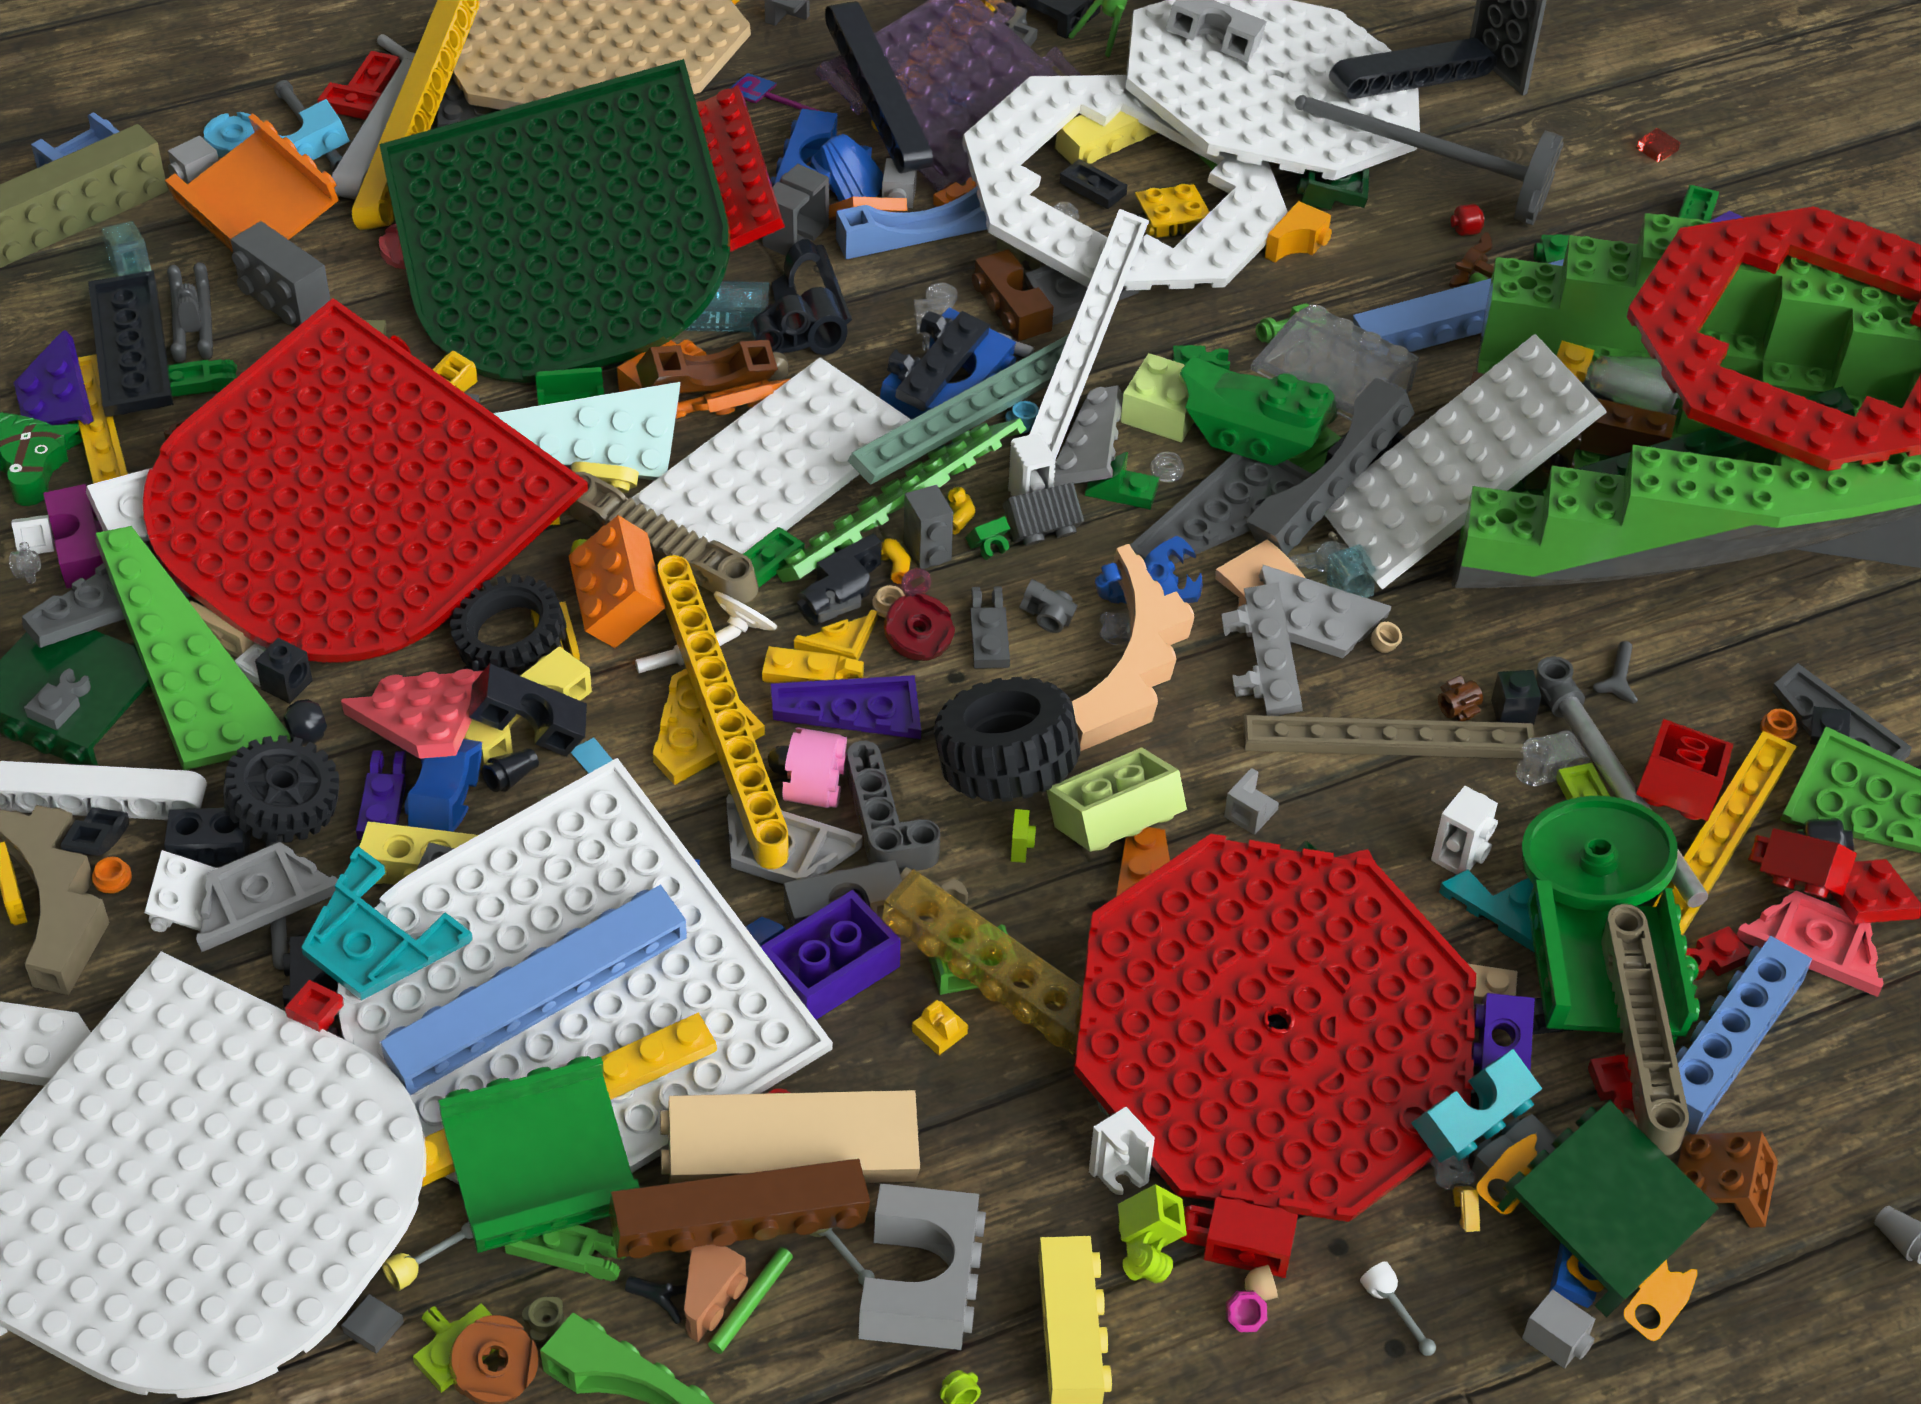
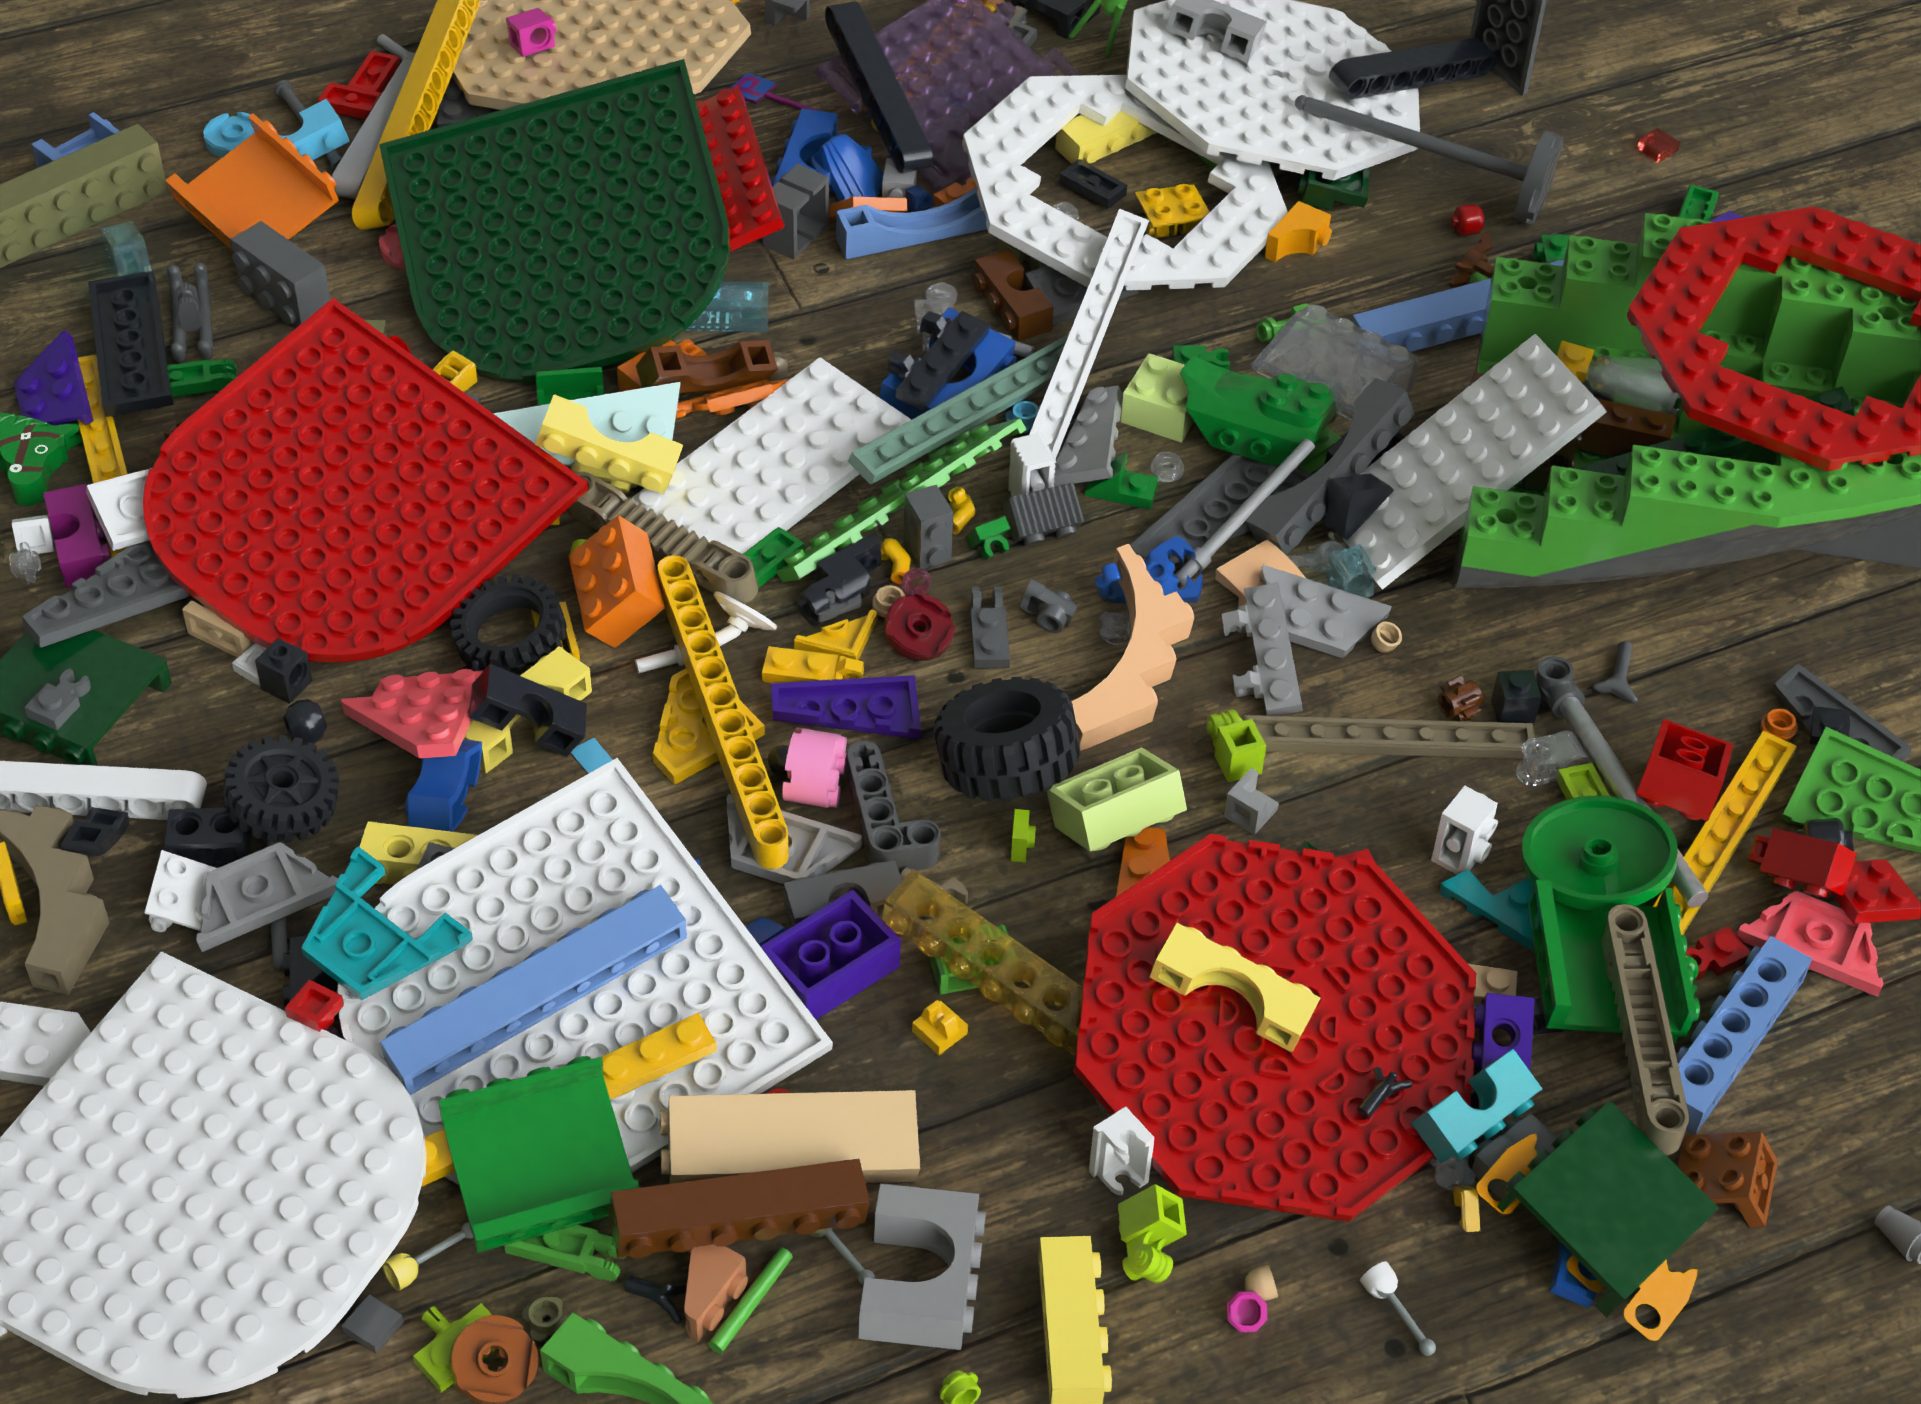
orange plate [92,857,132,893] -> none
bright green wing [96,526,291,770] -> none
light grey brick [168,135,218,184] -> none
dark purple hinge [356,750,406,839] -> none
black cone [482,748,539,792] -> none
black panel [749,239,852,355] -> none
red brick [1180,1196,1298,1278] -> none
light grey brick [1522,1289,1595,1369] -> none
red plate [1588,1054,1636,1119] -> none
none -> dark pink brick [506,8,556,57]
none -> light yellow arch [535,395,683,495]
none -> dark blue tile [905,186,934,213]
none -> light yellow arch [1150,923,1320,1052]
none -> light grey bar [1175,438,1315,588]
none -> lime brick [1206,709,1266,782]
none -> black slope [1324,473,1394,541]
none -> black bar [1357,1067,1412,1119]

